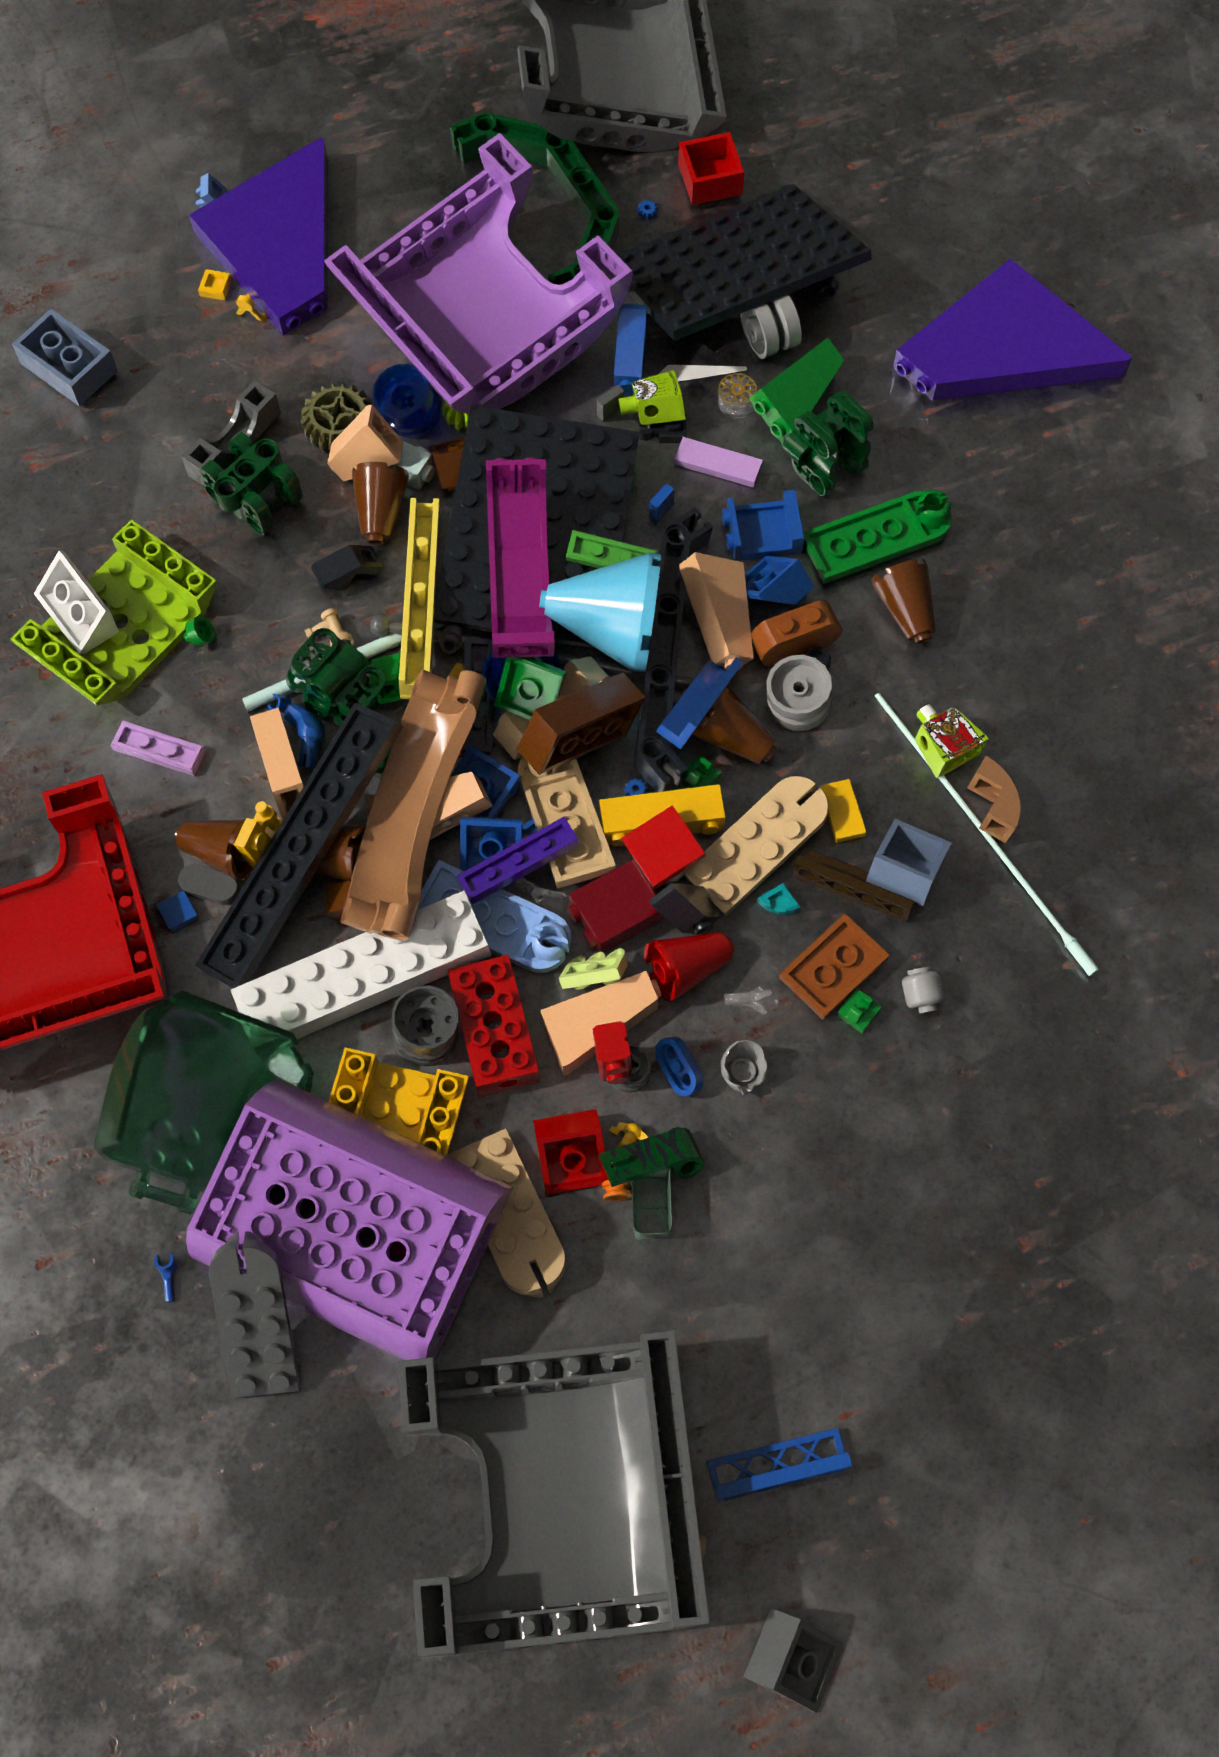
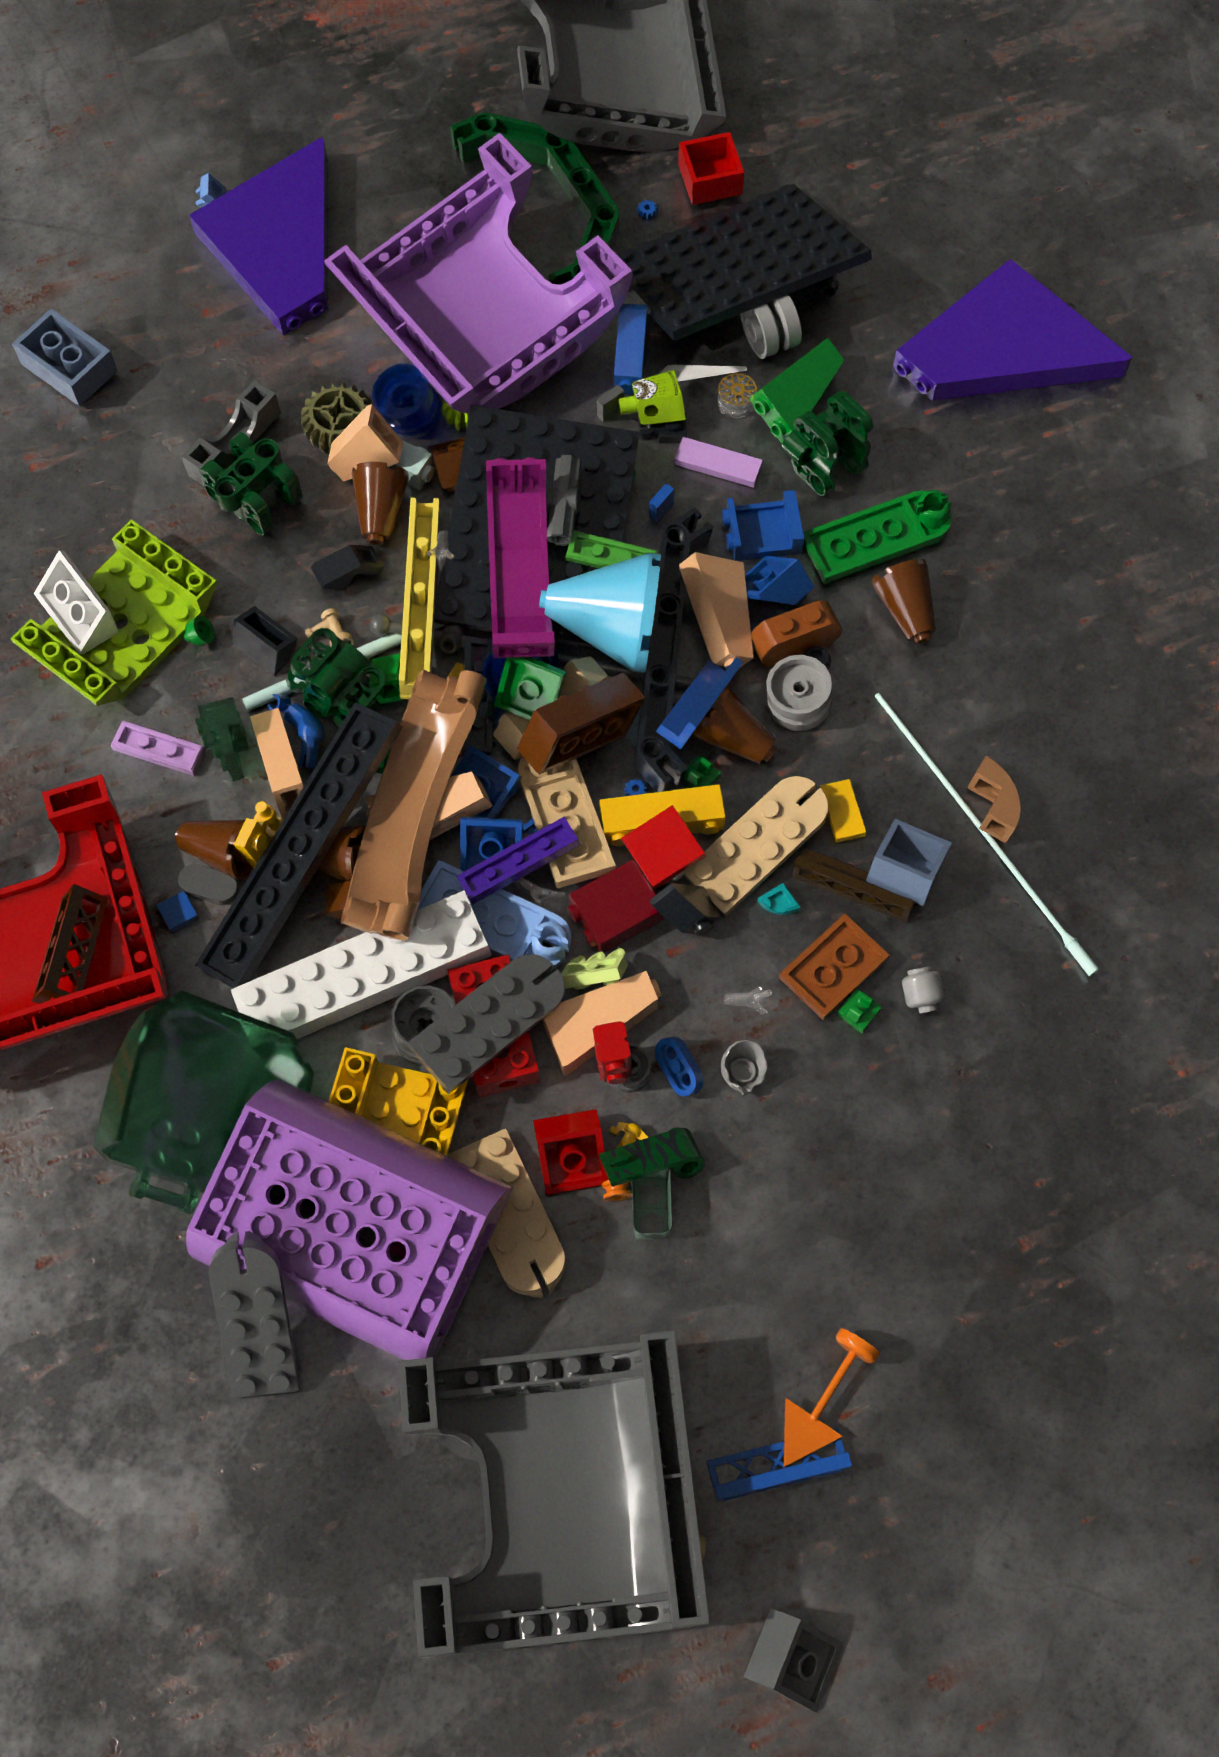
blue hand [154,1252,177,1302] -> none
yellow tile [198,269,233,301] -> none
yellow piece [236,294,267,322] -> none
red cone [644,932,735,1001] -> none
torso [915,704,989,778] -> none
none -> dark brown fence [32,884,108,1004]
none -> clear green brick [195,697,250,781]
none -> black brick [232,606,297,676]
none -> dark grey plate [407,954,565,1094]
none -> clear bar [427,531,454,576]
none -> dark grey piece [547,455,582,546]
none -> orange piece [783,1328,880,1467]

